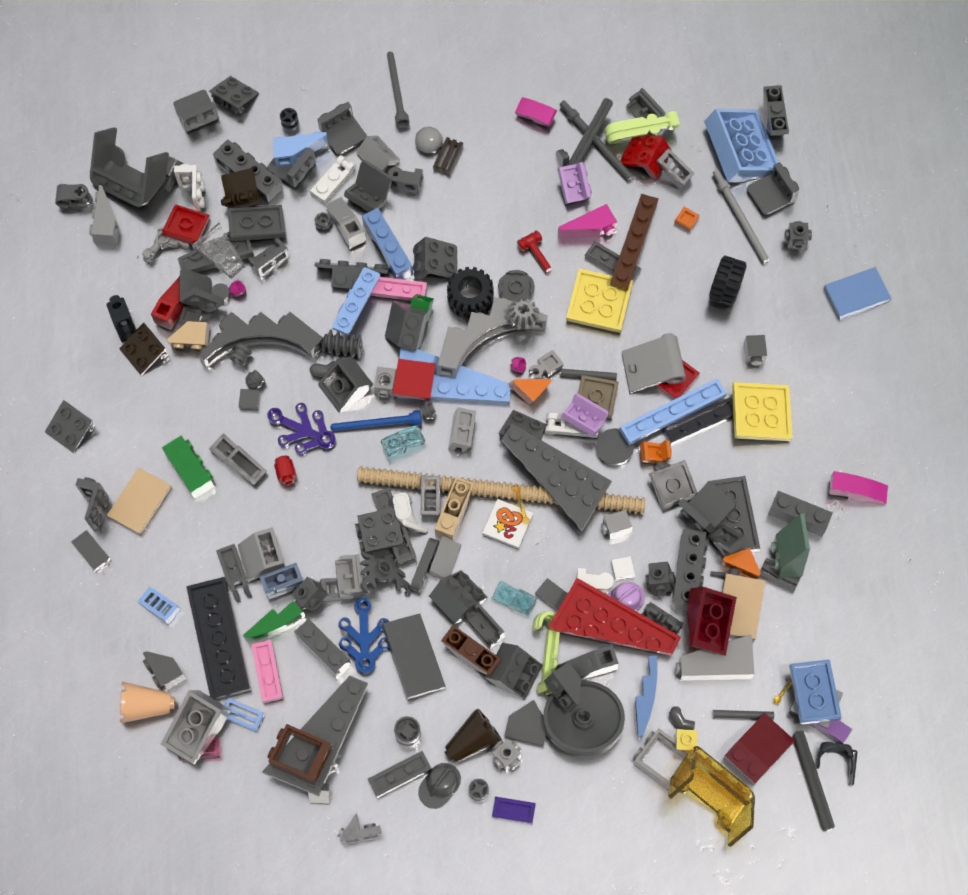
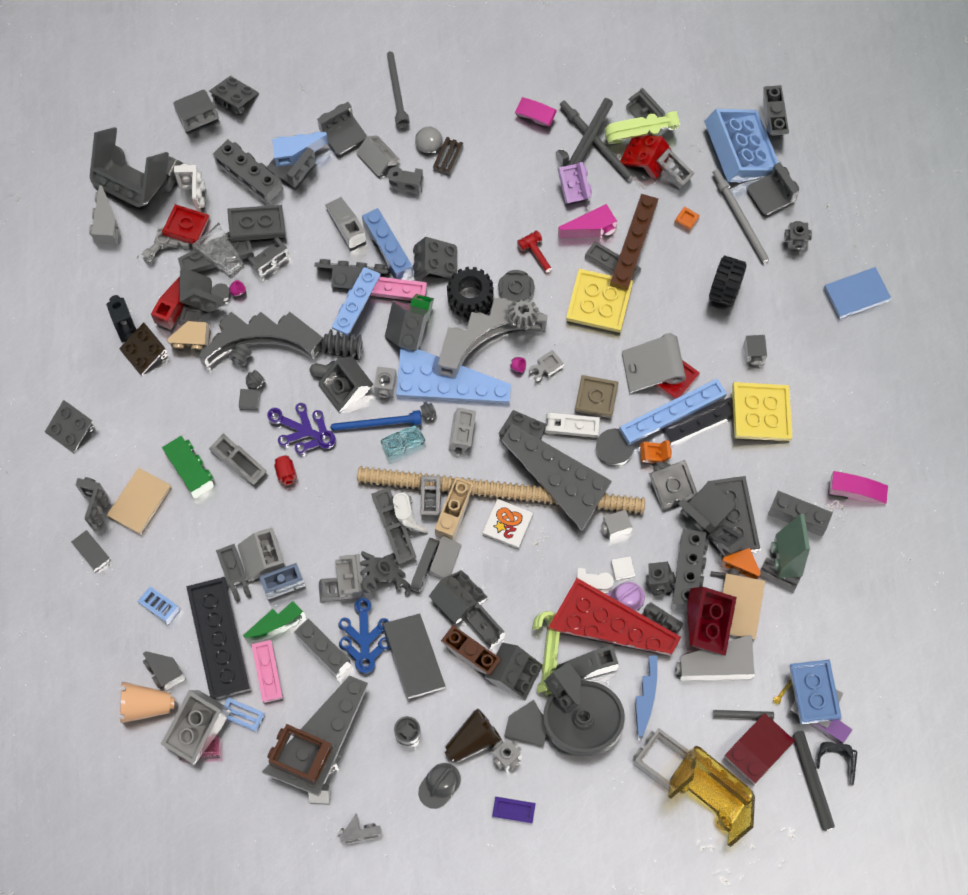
dark grey piece [55,184,92,208] -> none
dark brown hinge [221,168,260,208] -> none
black wheel [280,108,299,131] -> none
dark grey brick [292,577,328,611] -> none
white plate [310,155,356,204] -> none
dark grey plate [314,212,332,230] -> none
dark grey bracket [344,160,392,212] -> none
dark grey bracket [355,508,403,555] -> none
dark grey plate [368,751,432,798] -> none
red tile [392,359,436,401] -> none
dark grey wheel [468,779,489,802] -> none
clear light blue slope [491,581,537,616] -> none
orange slope [510,379,551,405] -> none
clear yellow hinge [513,485,530,524] -> none
dark grey tile [535,578,568,611] -> none
dark grey bar [560,369,617,380] -> none
lavender bracket [561,393,609,437] -> none
dark grey arm [669,706,695,730] -> none
light yellow bracket [674,729,697,751] -> none

